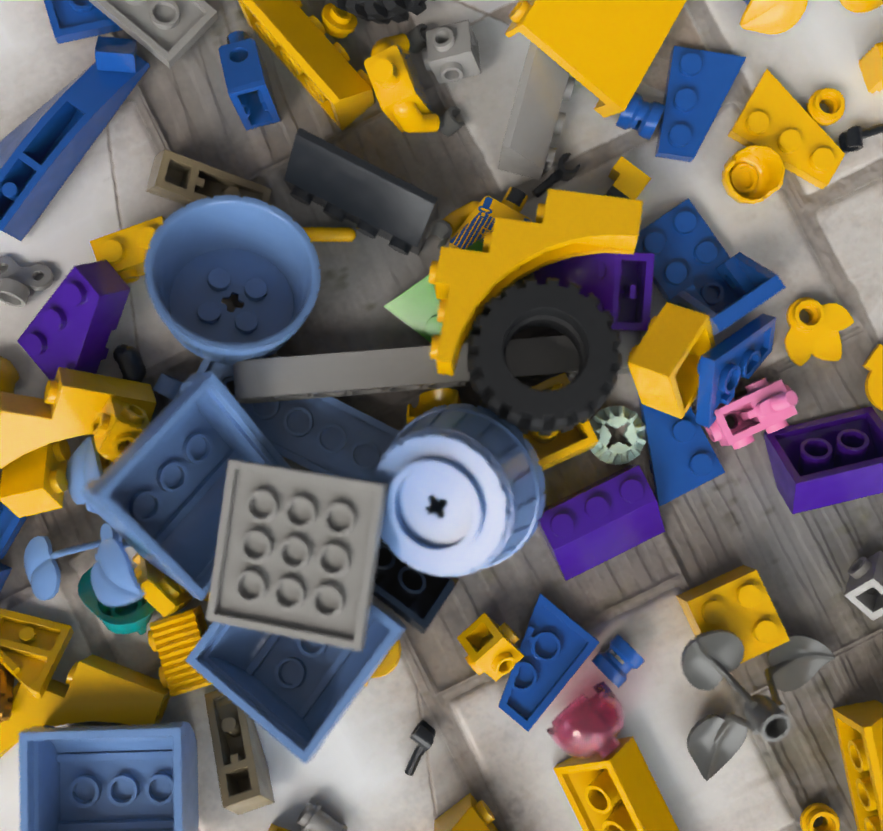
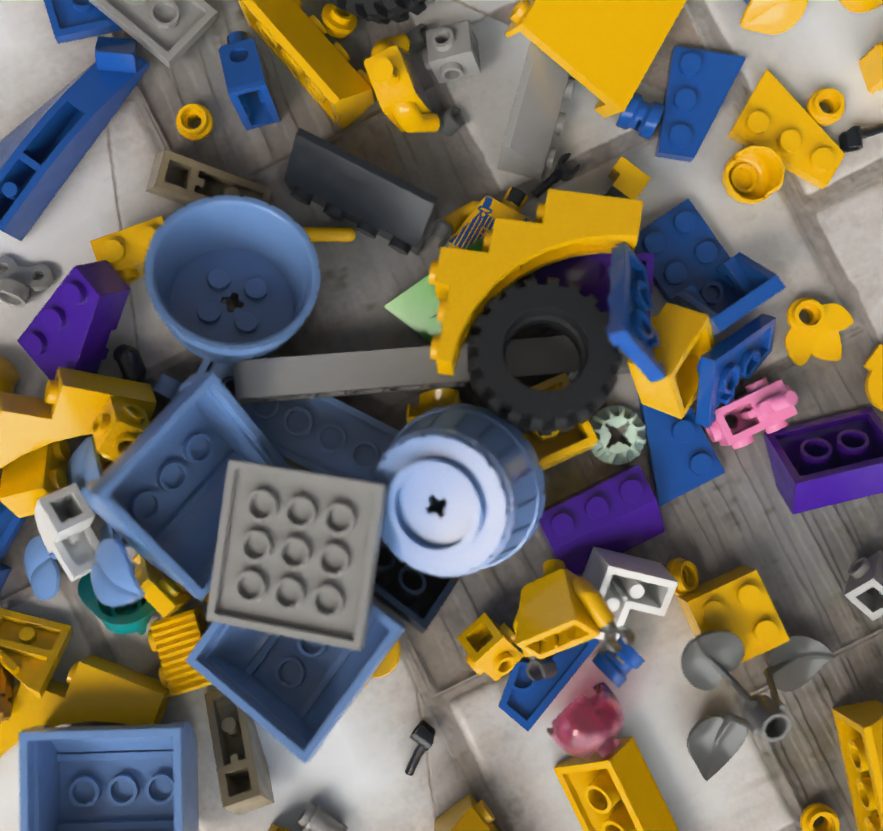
none -> white brick [35,483,100,582]
none -> yellow plate [176,103,214,141]
none -> yellow torso [513,559,635,681]
none -> white brick [582,546,678,641]
none -> blue wing [607,242,666,383]
none -> yellow plate [666,558,699,596]

